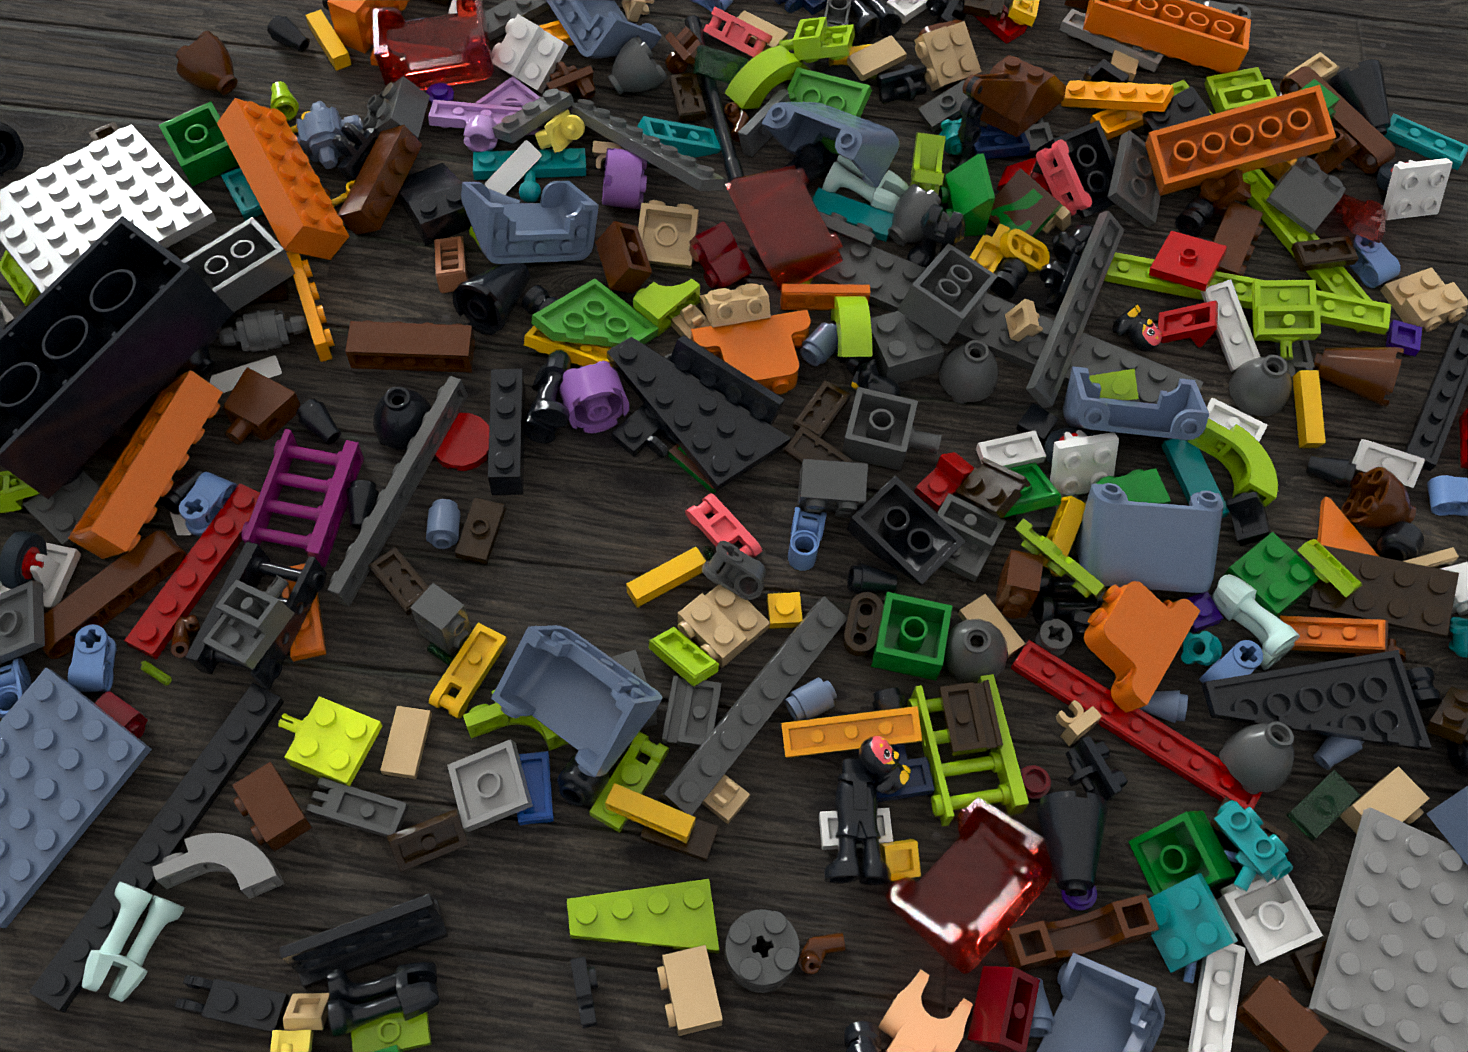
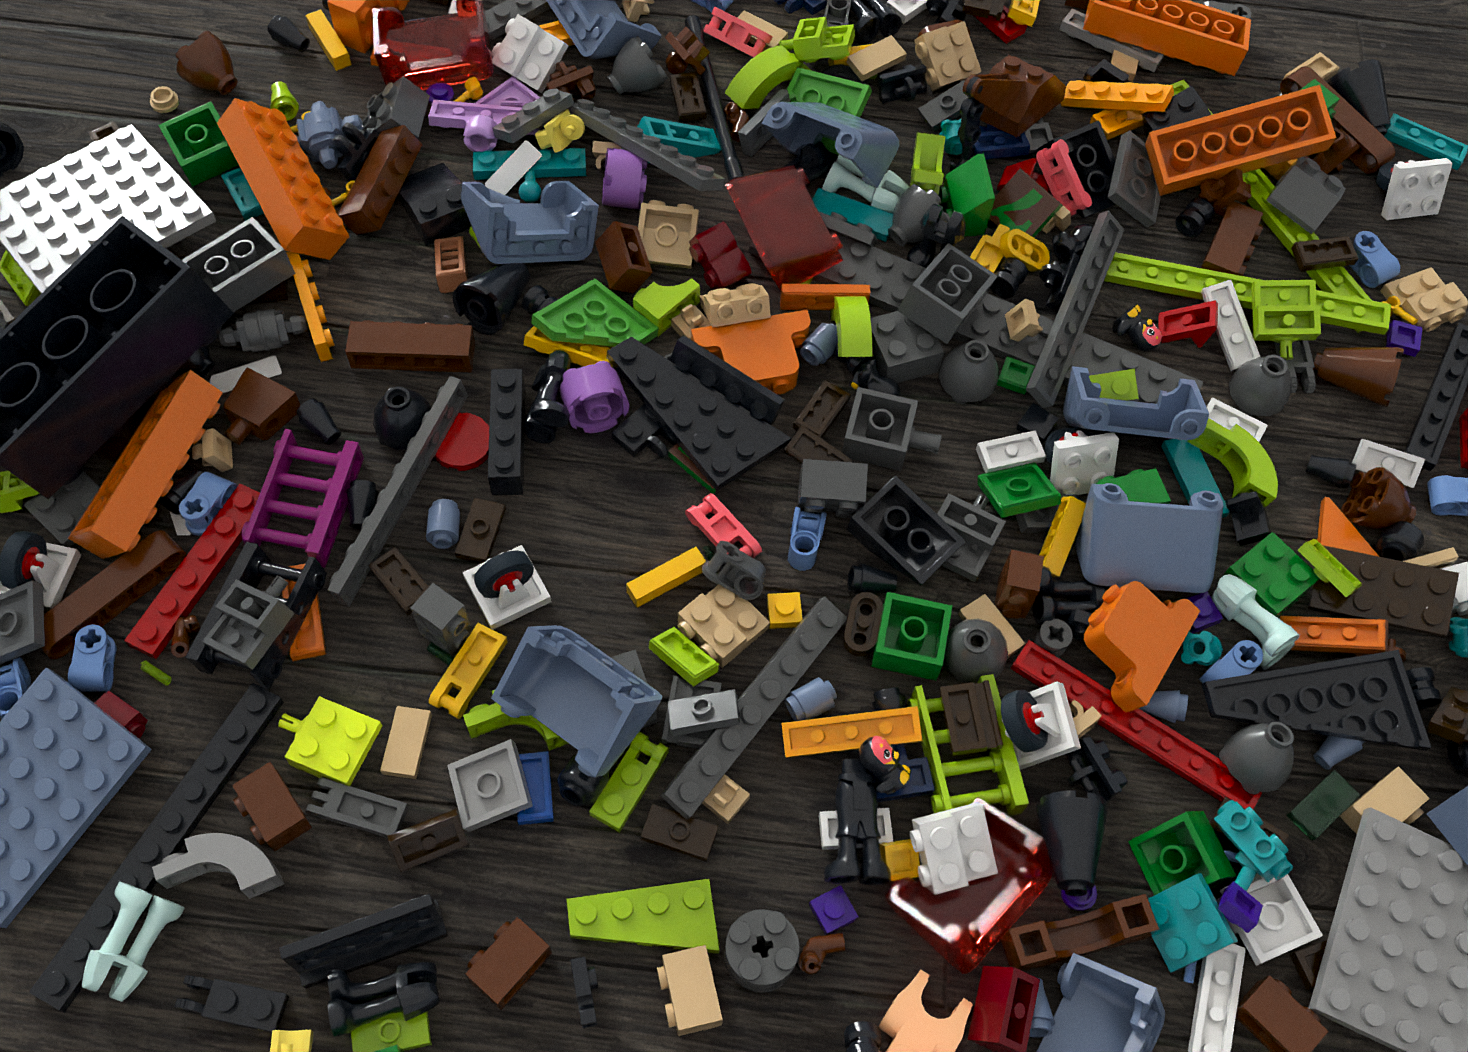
tan plate [283,993,331,1031] -> none
yellow piece [605,783,696,843] -> none
clear green plate [693,45,748,84] -> none
red slope [914,452,974,512] -> none
dark brown plate [955,458,1031,519] -> none
lime wing [1015,518,1106,599] -> none
dark red plate [1020,765,1051,800] -> none
red plate [1149,231,1227,292] -> none
lime plate [1204,67,1277,113] -> none
yellow piece [1292,370,1326,448] -> none
clear red wing [1334,194,1386,243] -> none
none -> tan plate [150,86,179,113]
none -> tan tile [192,428,233,472]
none -> yellow hand [454,77,483,102]
none -> plate [463,545,551,630]
none -> reddish brown brick [465,917,552,1010]
none -> plate [668,689,740,736]
none -> dark purple plate [809,885,858,935]
none -> white plate [910,802,998,895]
none -> green tile [997,357,1035,395]
none -> plate [1001,682,1081,770]
none -> dark purple plate [1218,881,1263,933]
none -> yellow hand [1382,296,1418,325]

